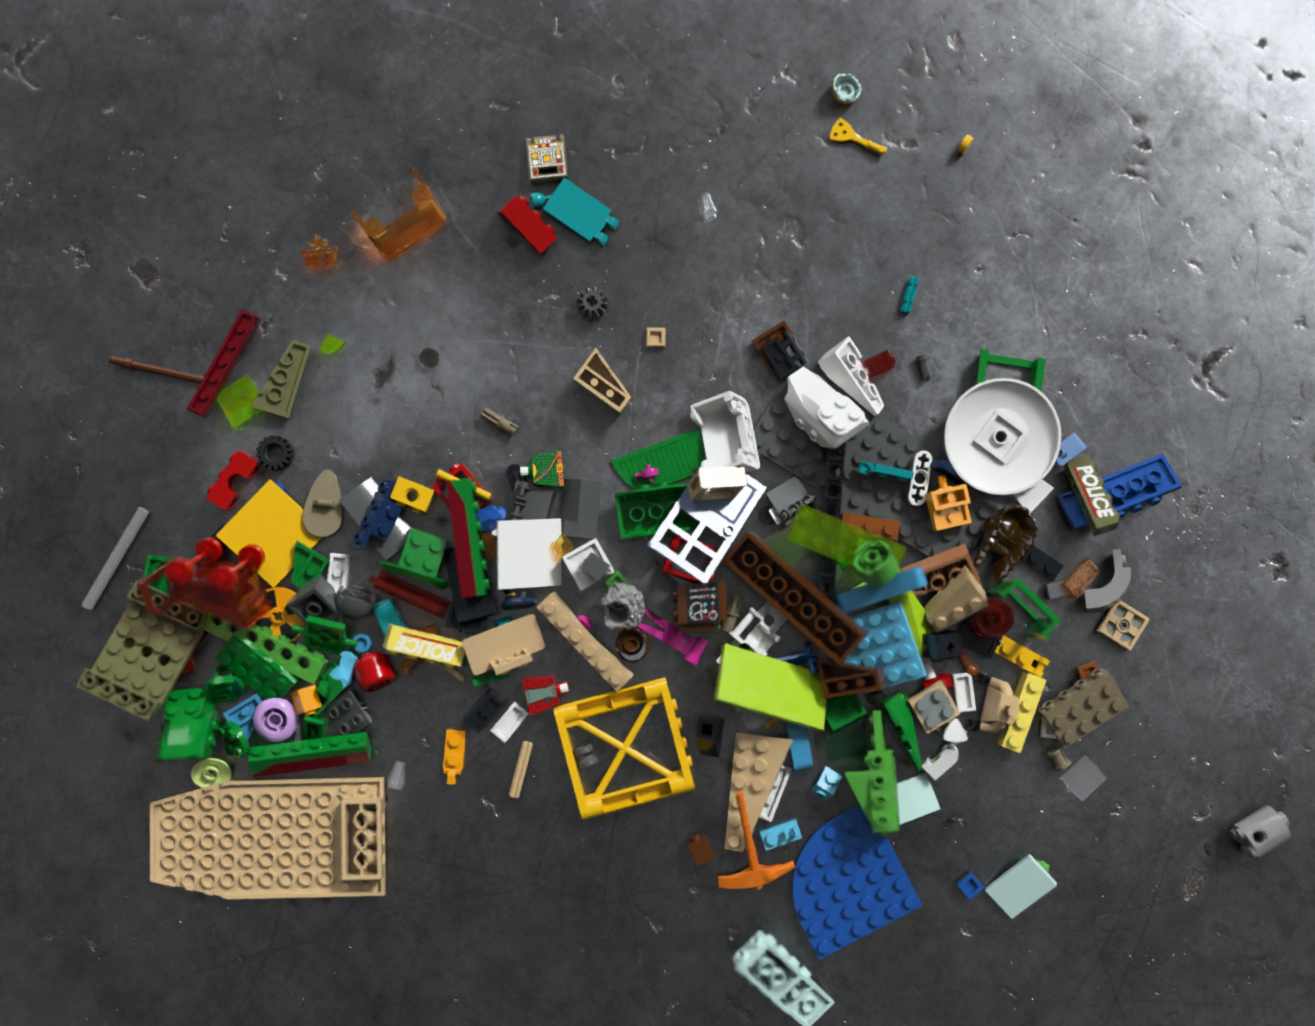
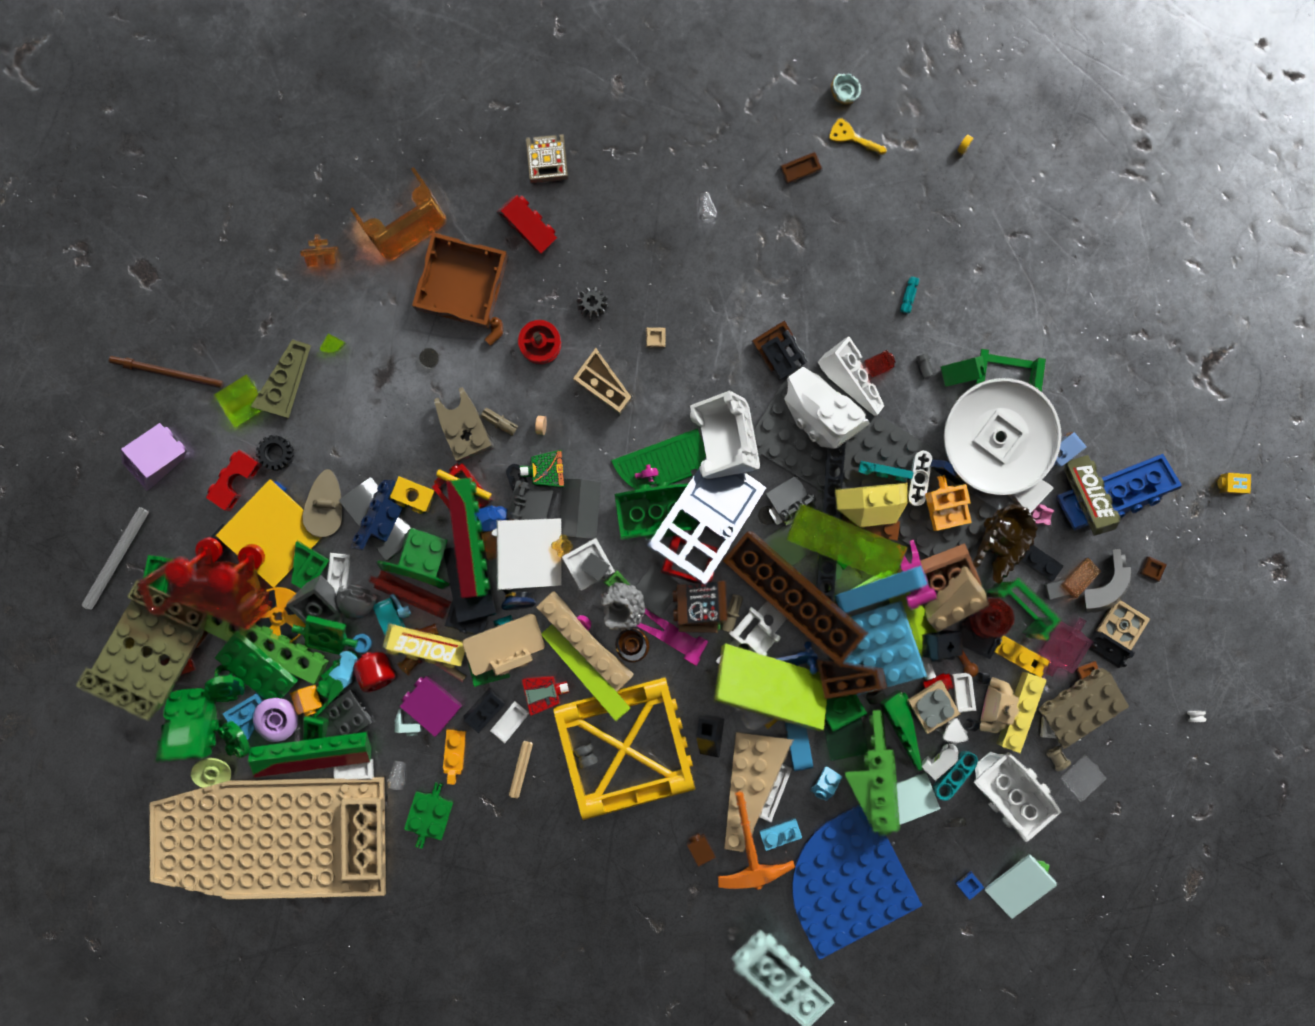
dark red tile [187,309,260,419] -> none
teal hinge [530,193,552,209] -> none
teal tile [543,178,619,245] -> none
window [688,467,748,501] -> none
bright green brick [853,540,899,588] -> none
light grey cylinder [1229,805,1291,859] -> none
none -> lavender slope [121,423,186,491]
none -> white plate [333,759,374,780]
none -> medium azure hand [390,593,411,618]
none -> light aqua plate [394,708,423,736]
none -> magenta brick [400,676,463,737]
none -> green plate [404,782,453,849]
none -> dark orange tile [412,232,508,329]
none -> dark tan brick [434,387,494,463]
none -> dark orange arm [484,317,503,346]
none -> red wheel [518,320,562,365]
none -> light nougat tile [535,416,547,435]
none -> lime tile [541,624,631,721]
none -> reddish brown tile [780,152,822,185]
none -> light yellow wedge [835,482,909,527]
none -> dark pink flag [895,540,938,610]
none -> teal beam [933,751,978,801]
none -> green hinge [940,355,986,387]
none -> white slope [974,751,1061,843]
none -> bright pink arm [1031,504,1054,525]
none -> clear pink plate [1039,617,1093,677]
none -> black hinge [1086,632,1135,668]
none -> reddish brown tile [1140,556,1167,582]
none -> white bush [1187,711,1206,722]
none -> yellow brick [1218,473,1251,495]

